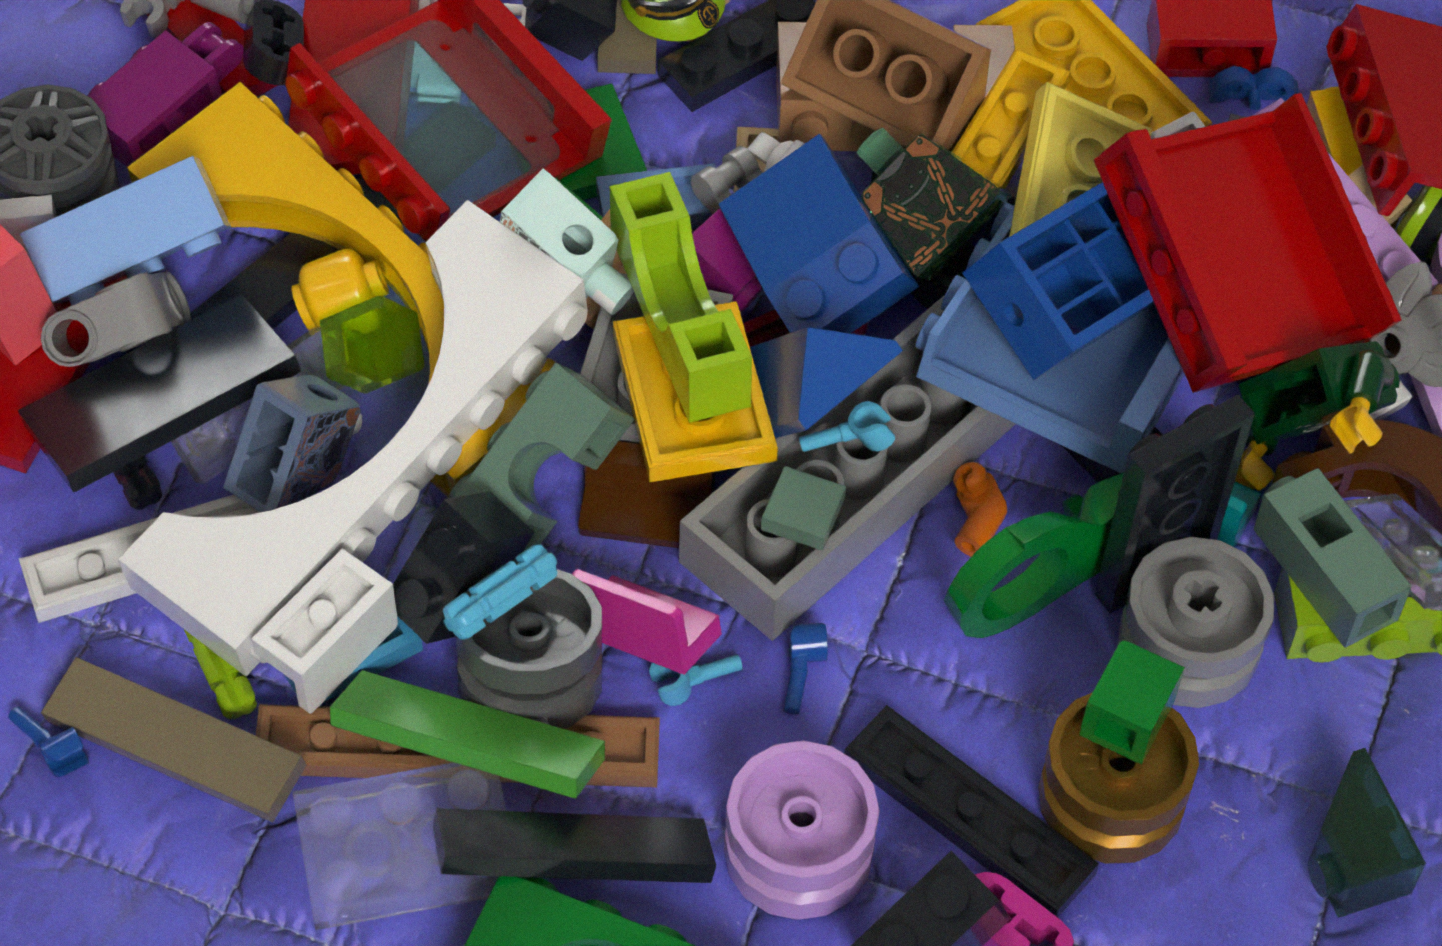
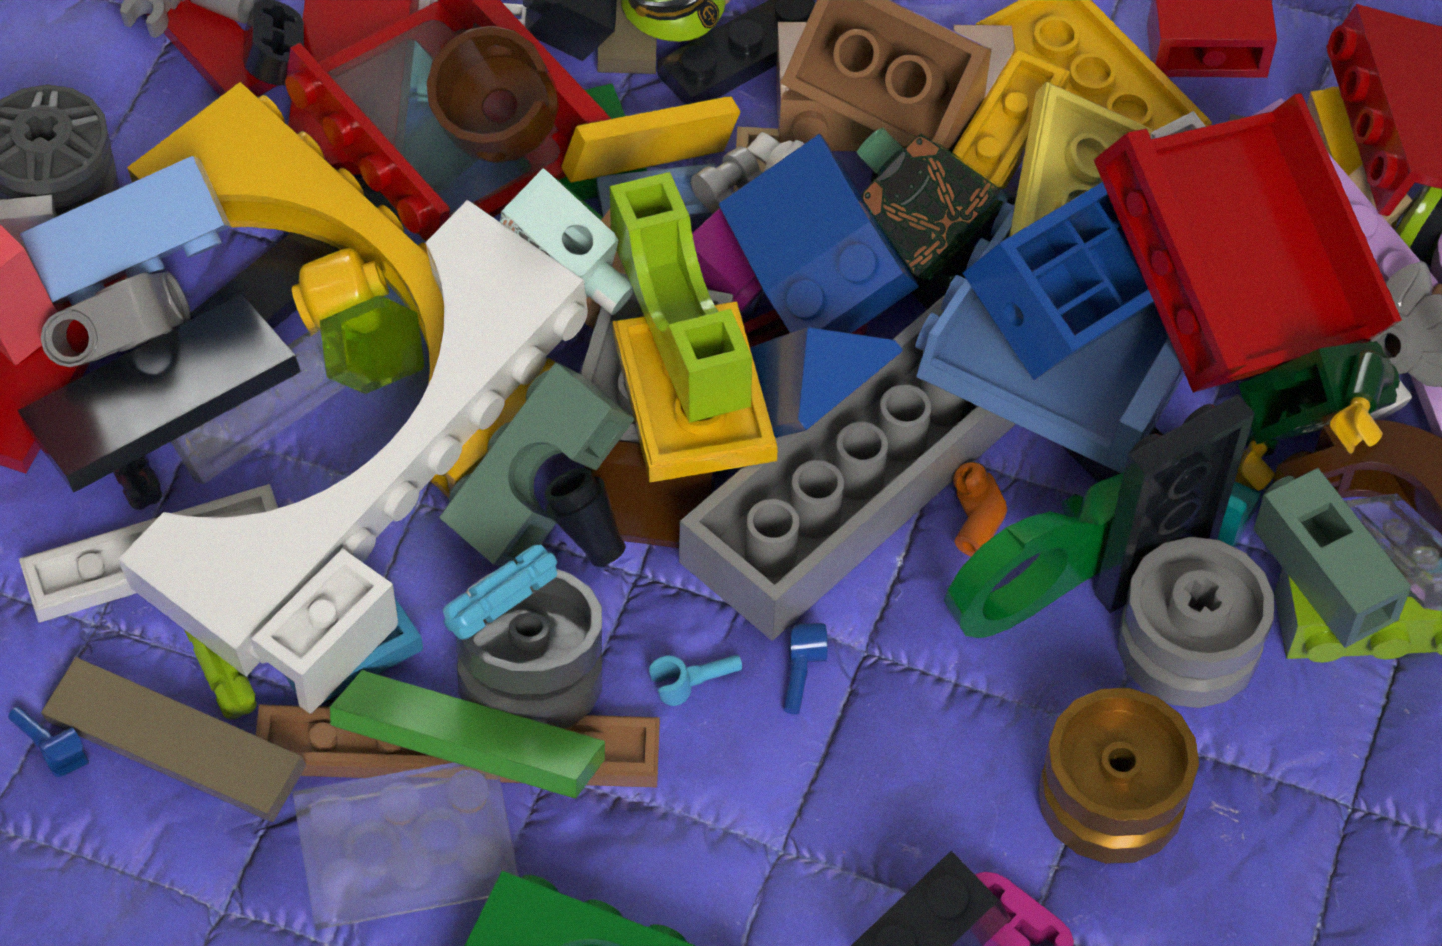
magenta brick [87,22,244,167] -> none
sand blue torso [223,374,362,512] -> none
black brick [393,491,535,644] -> none
black tile [432,808,716,883] -> none
dark pink panel [572,569,722,675] -> none
lavender wheel [724,740,880,920] -> none
sand green tile [761,466,846,551] -> none
medium azure hand [799,401,895,452] -> none
black tile [844,705,1099,917] -> none
green panel [1079,641,1185,765] -> none
blue piece [1208,66,1299,110] -> none
slope [1308,748,1426,918] -> none
none -> reddish brown piece [426,26,559,163]
none -> black cone [545,468,626,566]
none -> yellow tile [561,96,741,183]

